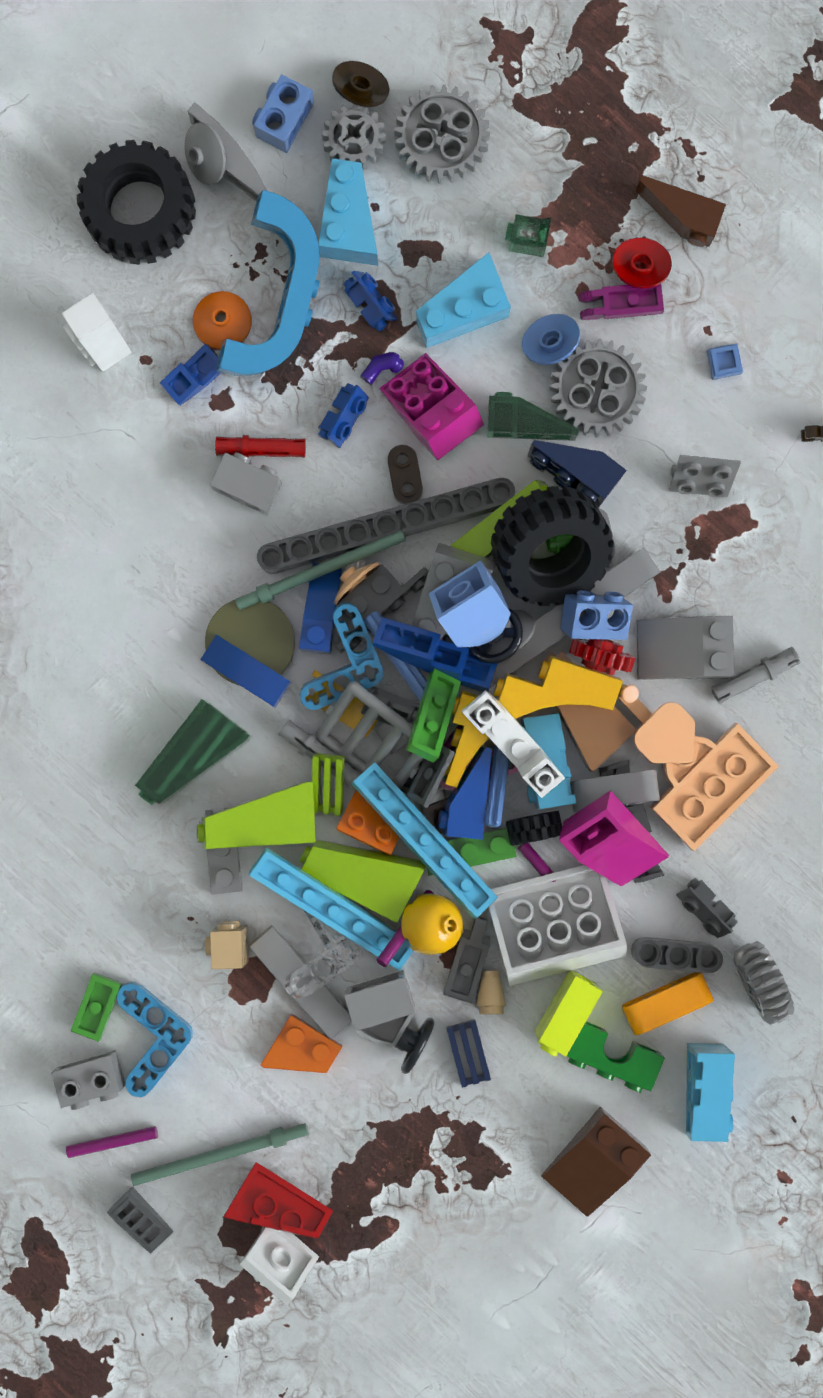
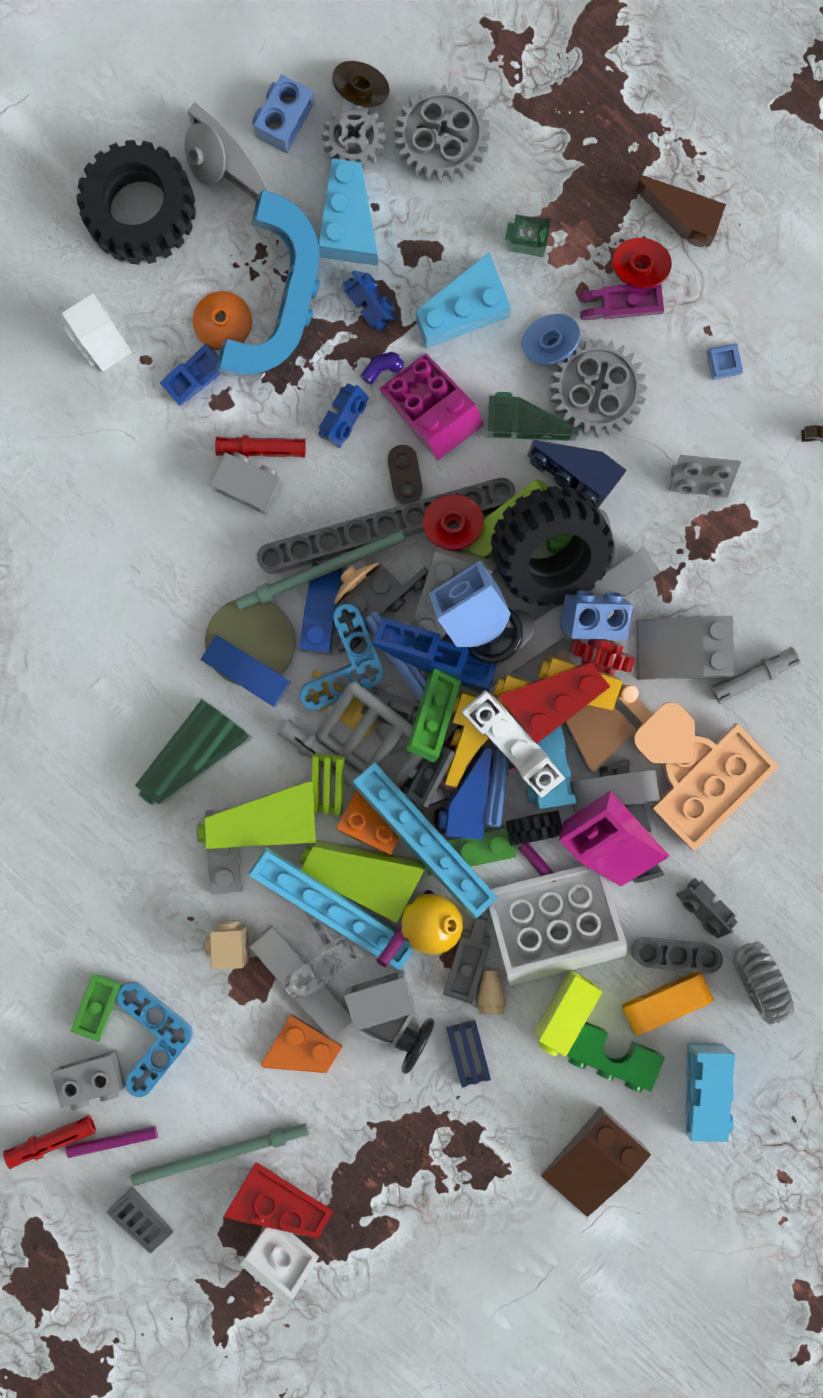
none -> red pin [3,1115,96,1169]
none -> red dish [423,494,484,550]
none -> red wing [498,661,610,744]

